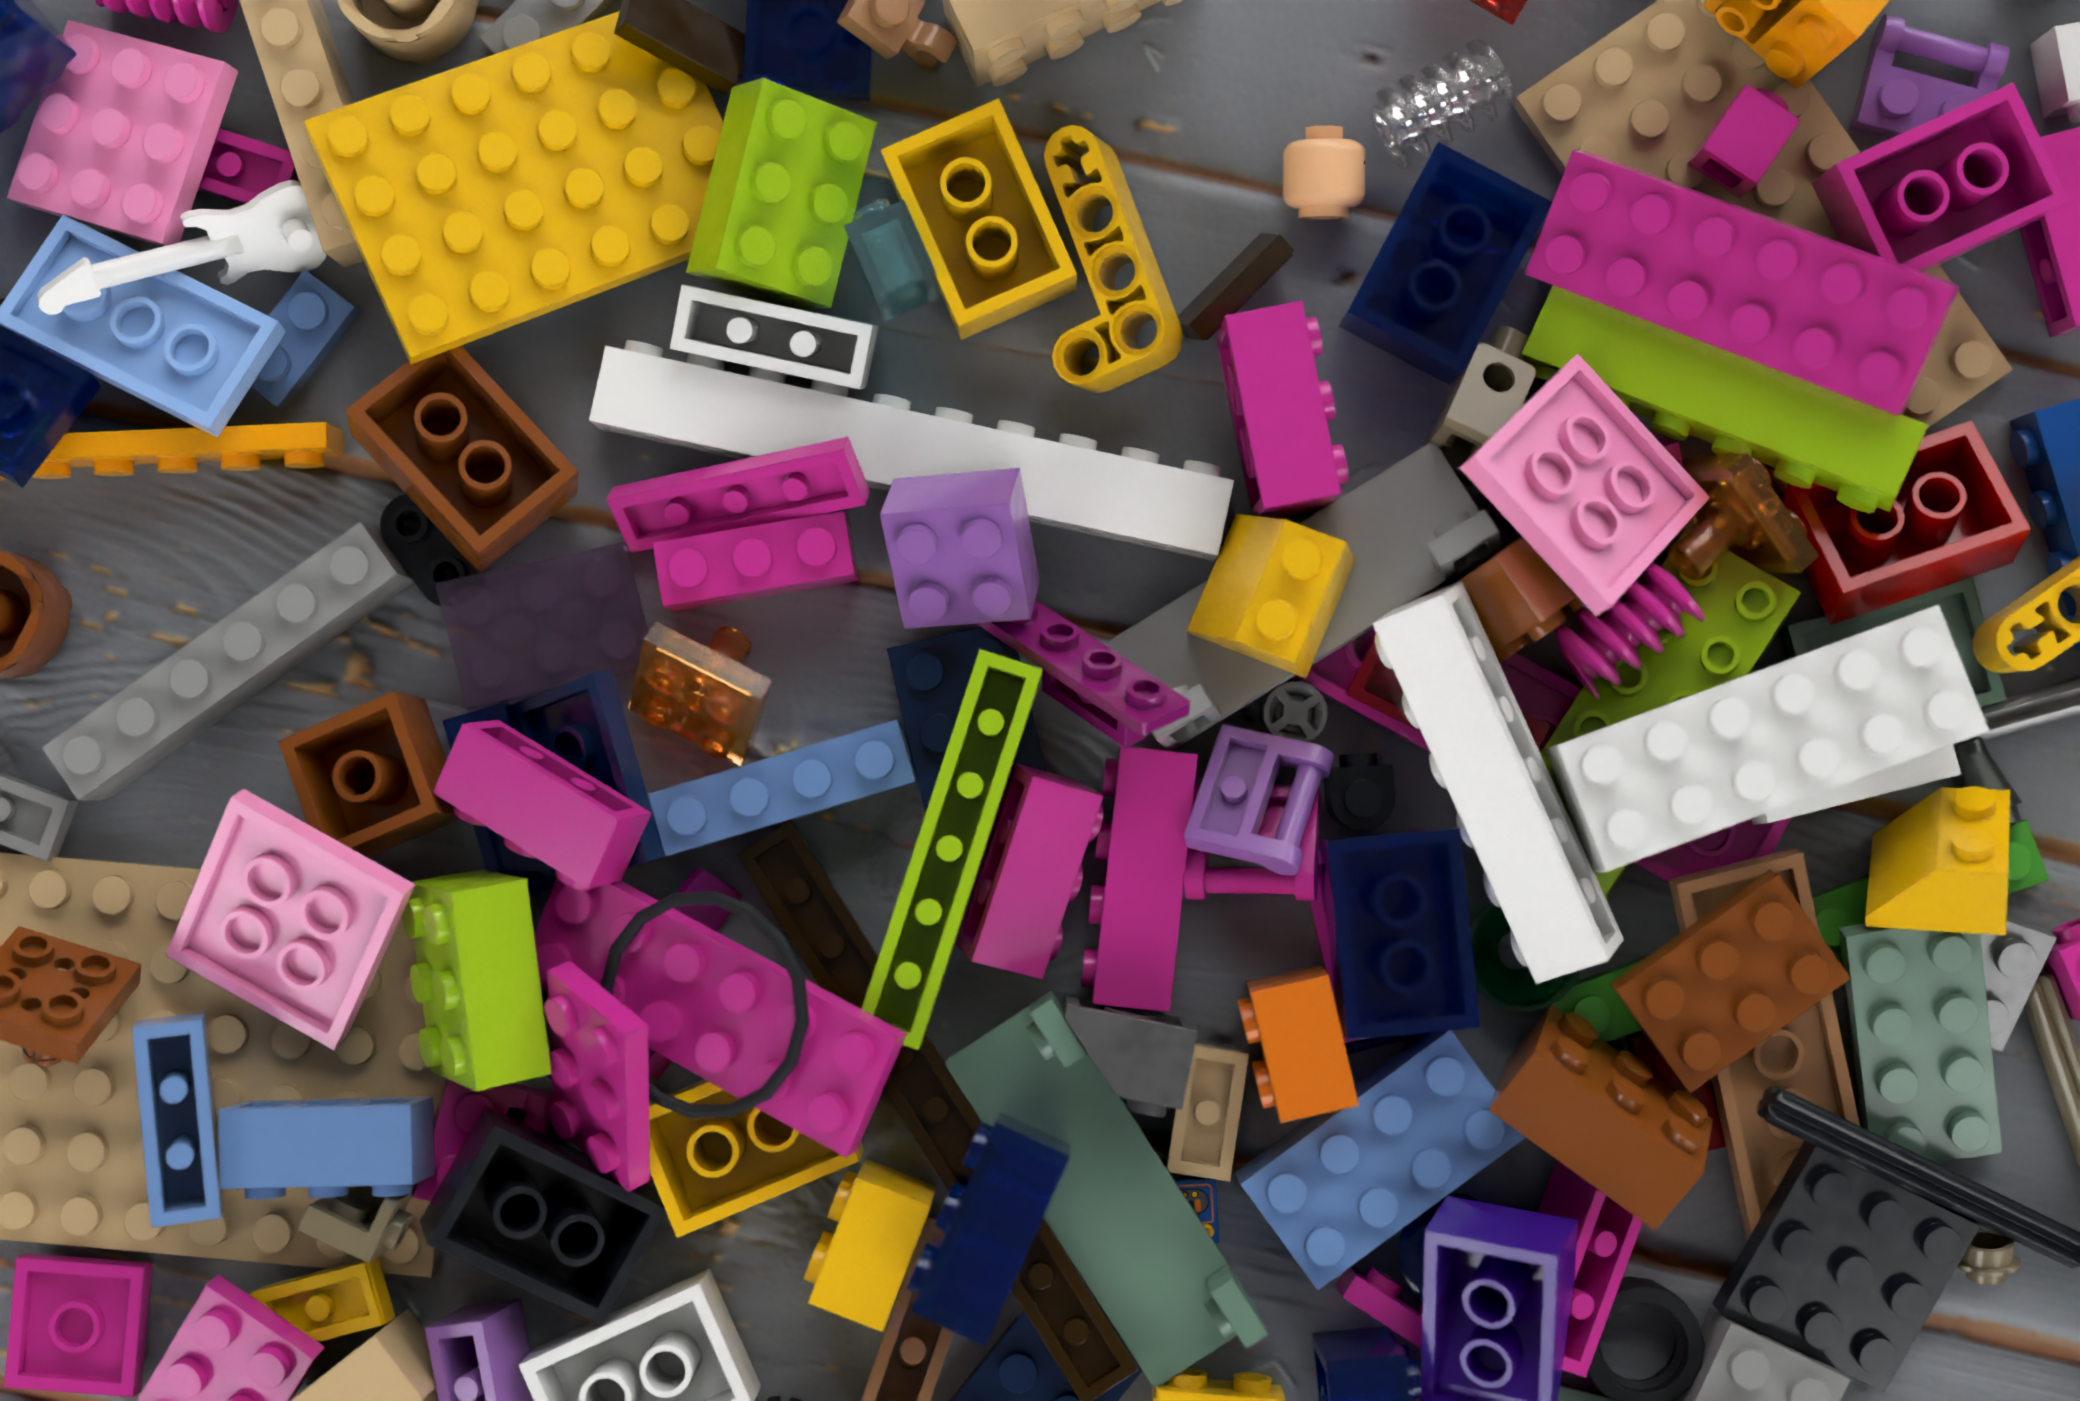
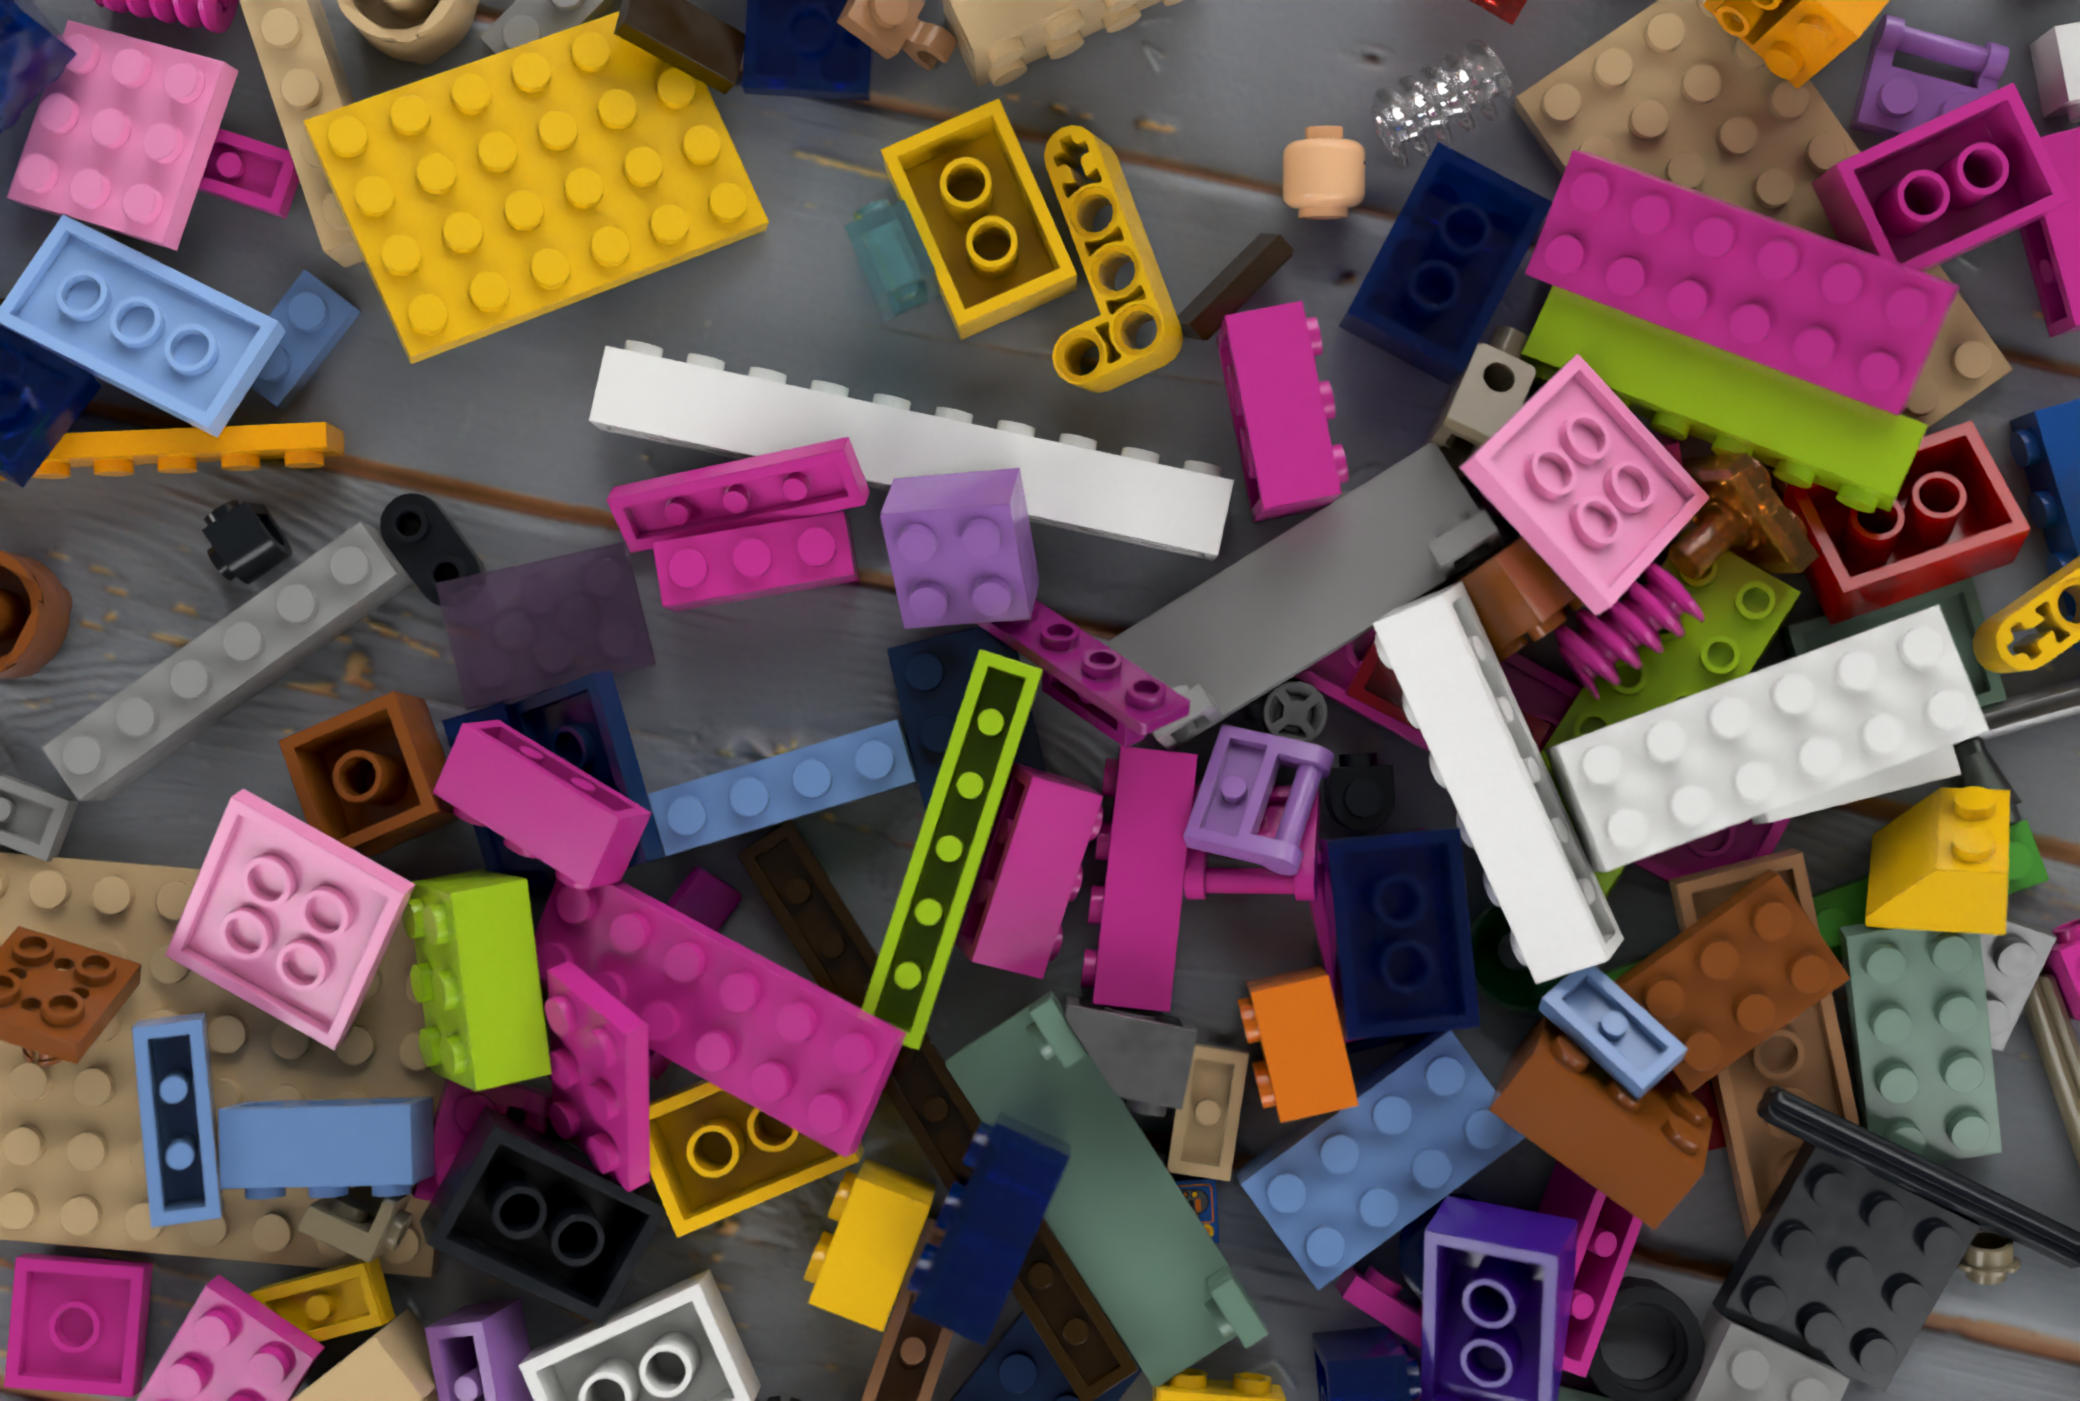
white piece [37,180,326,315] -> none
dark orange brick [346,346,579,574] -> none
black piece [600,891,809,1118] -> none
clear orange plate [628,622,773,766] -> none
white brick [670,285,879,390] -> none
lime brick [686,78,877,310] -> none
yellow slope [1186,514,1356,679] -> none
dark pink brick [1687,84,1801,199] -> none
none -> black plate [202,500,292,584]
none -> medium blue plate [1538,965,1688,1101]

